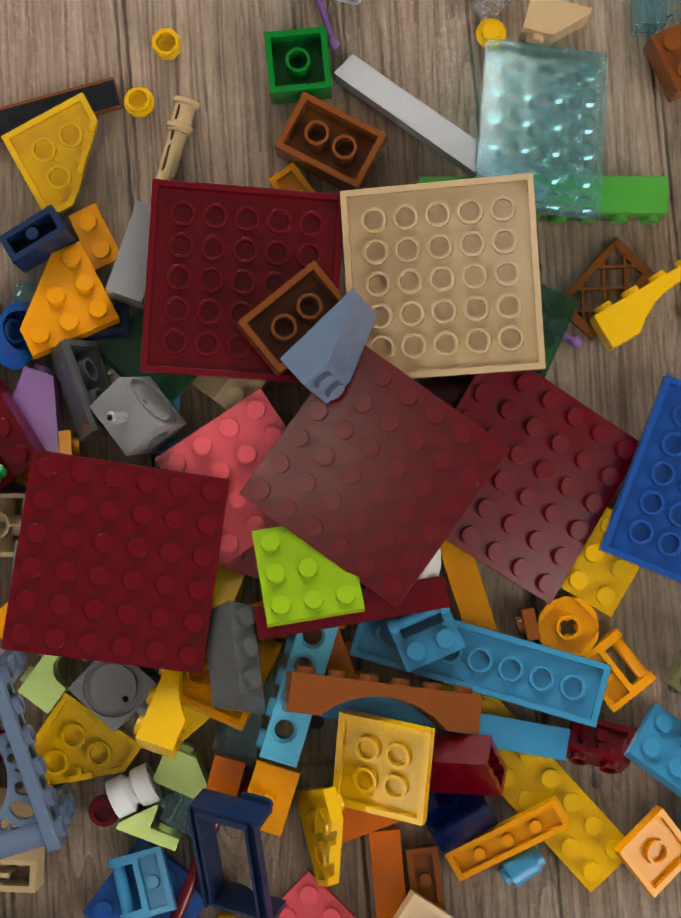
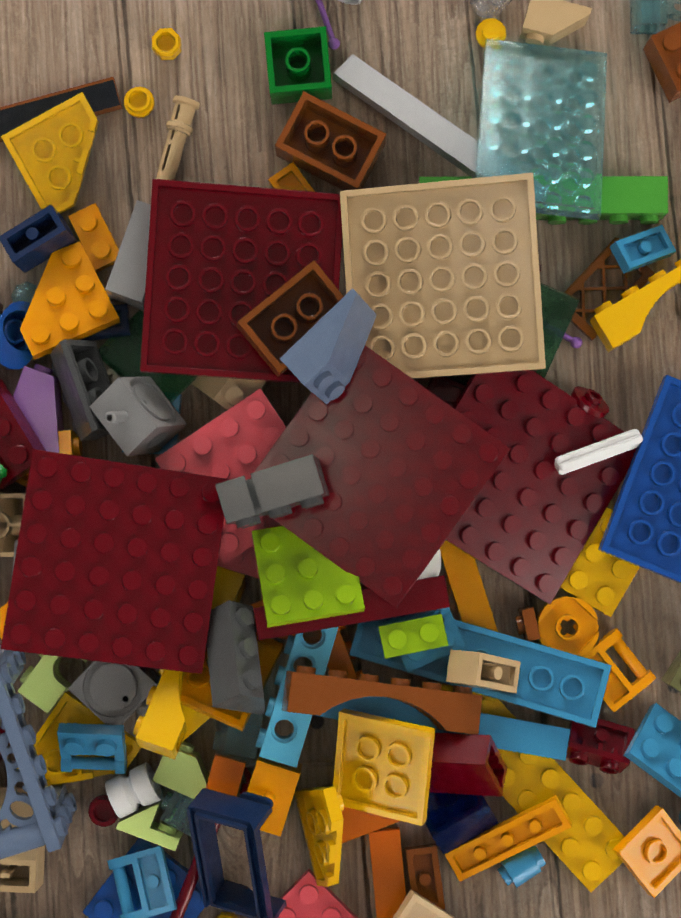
none -> dark azure plate [57,723,127,774]
none -> dark grey piece [215,454,330,529]
none -> lime plate [378,614,449,659]
none -> tan slope [446,649,521,694]
none -> white axle [554,429,643,475]
none -> dark red piece [571,386,609,418]
none -> dark azure plate [610,225,676,274]

